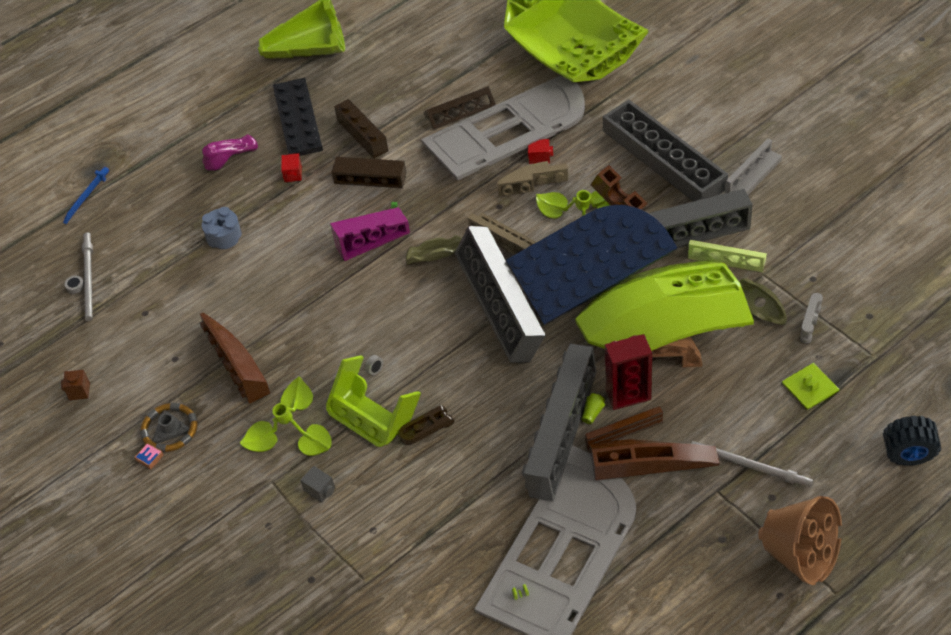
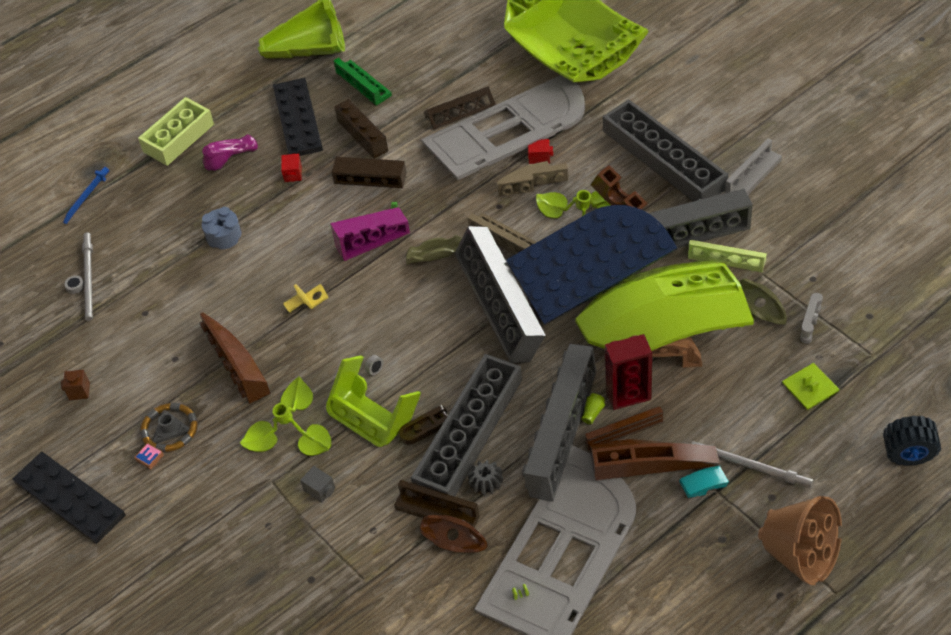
none -> black plate [12,451,126,544]
none -> yellowish green brick [138,97,214,166]
none -> light yellow bracket [283,284,328,313]
none -> green fence [333,57,392,106]
none -> dark brown fence [394,480,480,528]
none -> dark grey brick [411,354,522,496]
none -> reddish brown piece [419,515,488,553]
none -> dark grey gear [468,460,503,495]
none -> teal slope [679,466,729,498]

